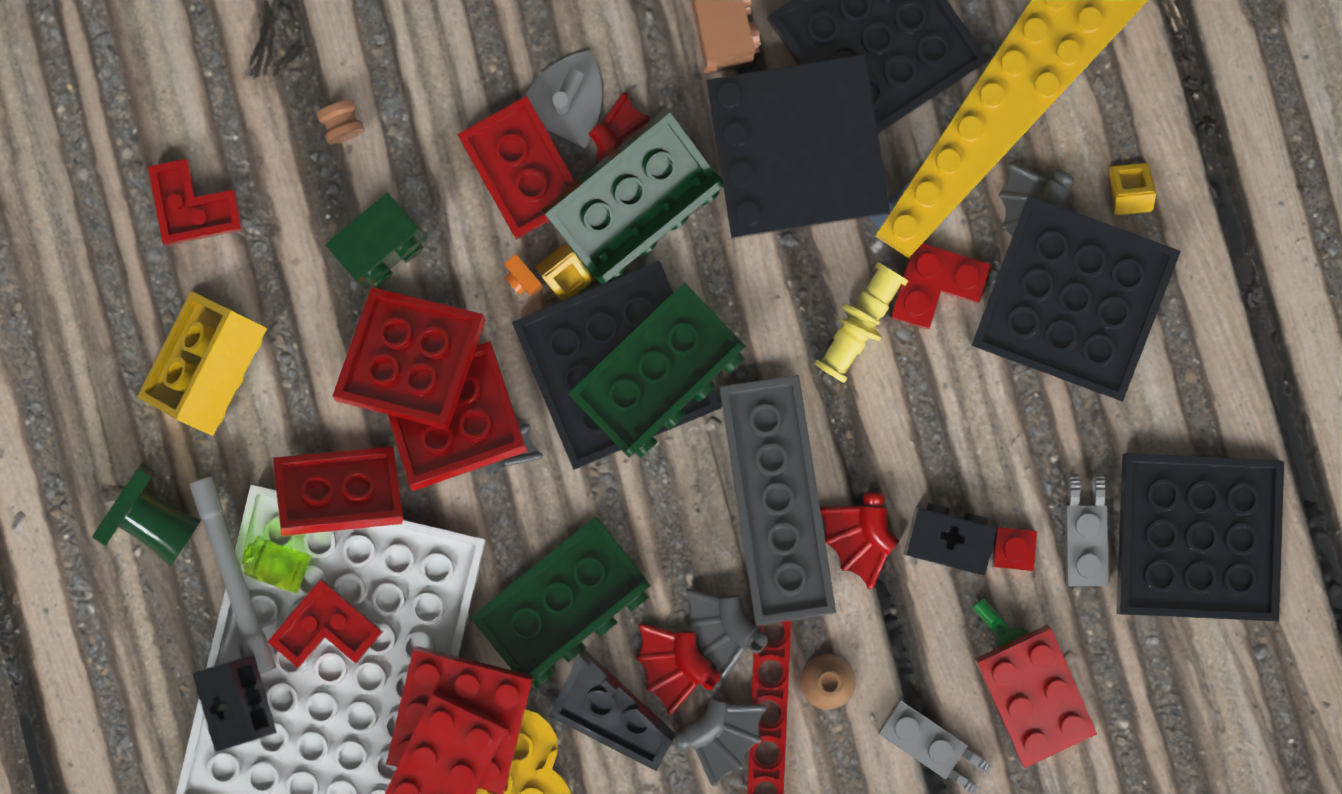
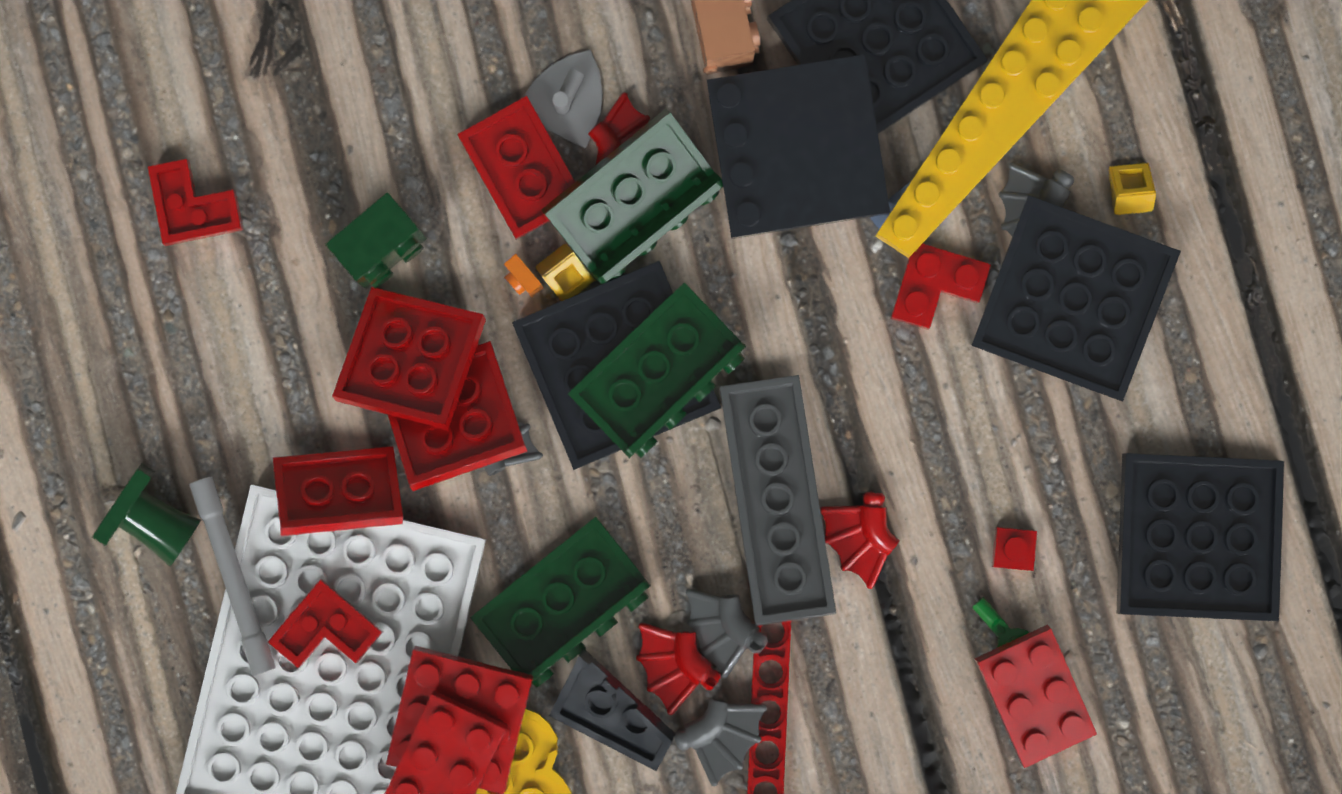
yellow slope [137,291,267,436] -> none
black brick [192,655,277,752] -> none
clear neon green bracket [242,535,311,594] -> none
nougat wheel [316,99,365,145] -> none
medium nougat brick [800,654,856,710] -> none
light yellow piece [814,262,908,383] -> none
light grey hinge [878,700,993,794] -> none
black brick [903,502,997,575] -> none
light grey hinge [1065,473,1109,586] -> none

